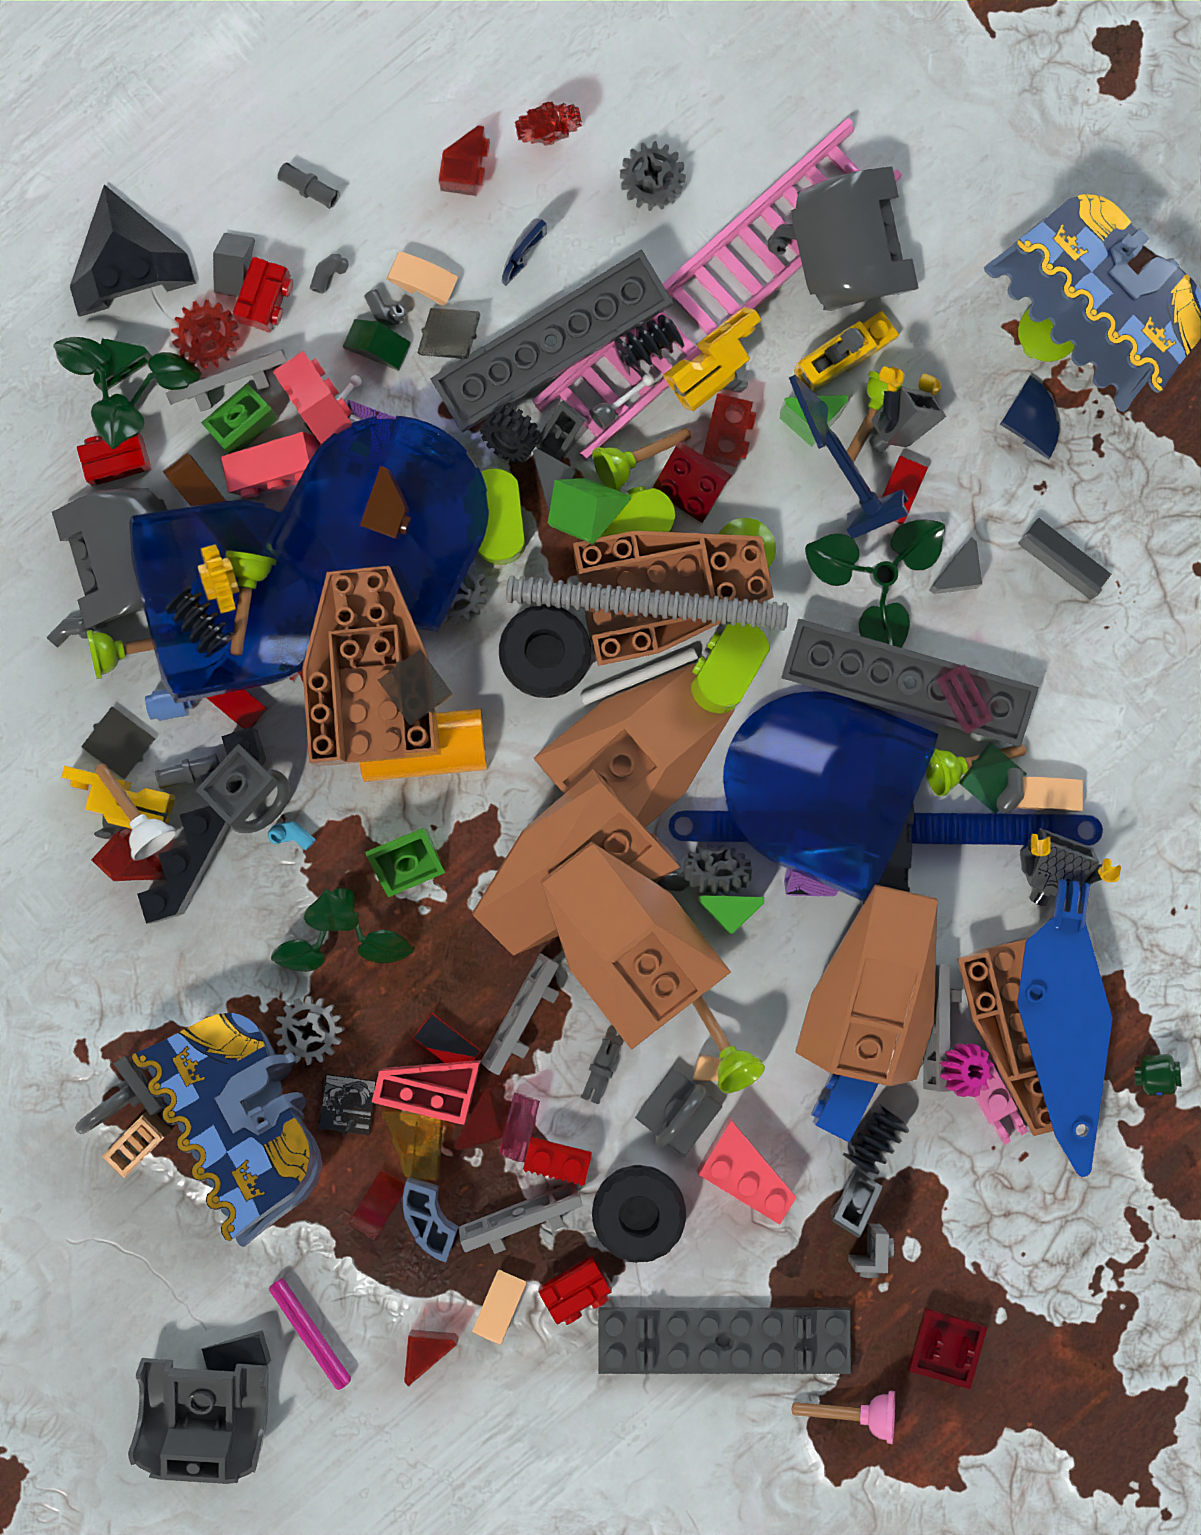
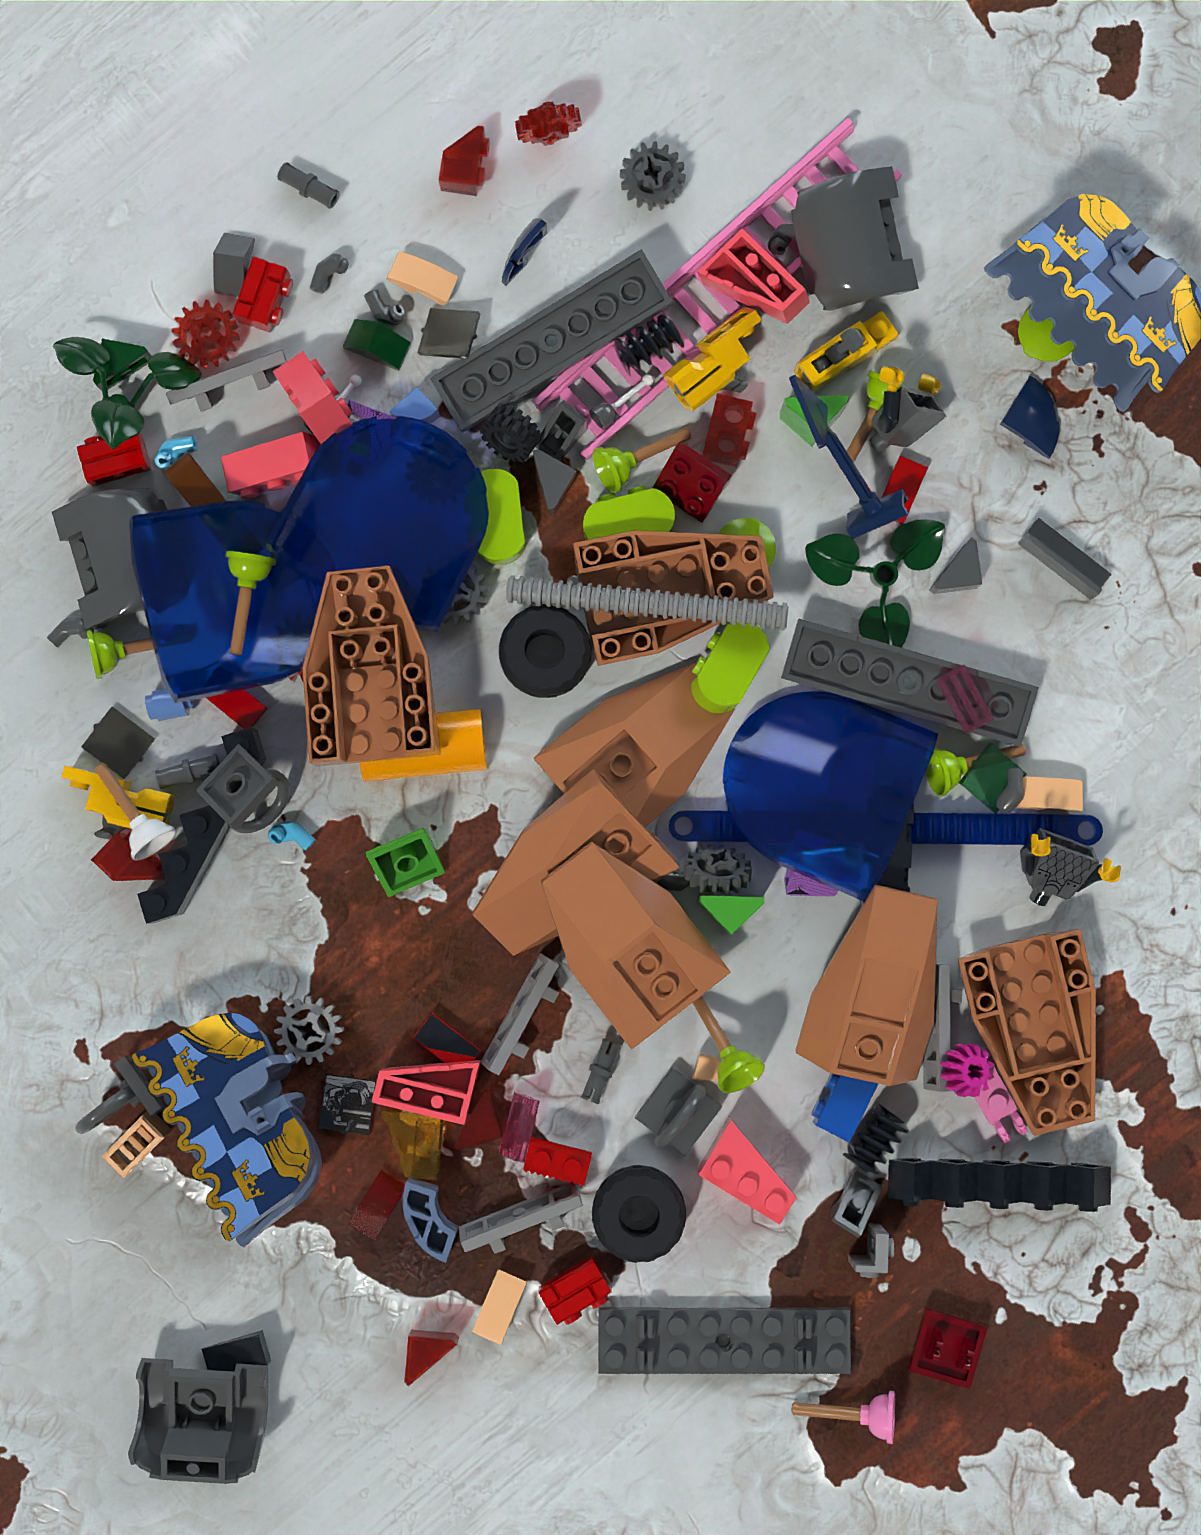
black wedge [70,185,196,317] -> none
black piece [165,588,234,658] -> none
yellow gear [197,544,239,614] -> none
bright green slope [201,383,278,454] -> none
dark pink axle [269,1278,351,1390] -> none
dark green plant [271,888,415,972] -> none
reddish brown slope [360,466,412,539] -> none
clear smoke piece [378,649,453,725] -> none
bright green slope [548,478,631,544] -> none
white bar [580,648,698,706] -> none
blue wing [1017,879,1112,1177] -> none
dark green head [1134,1054,1182,1096] -> none
none -> medium azure arm [154,436,197,469]
none -> medium blue brick [390,387,440,428]
none -> coral wedge [697,228,810,324]
none -> black brick [888,1158,1111,1212]

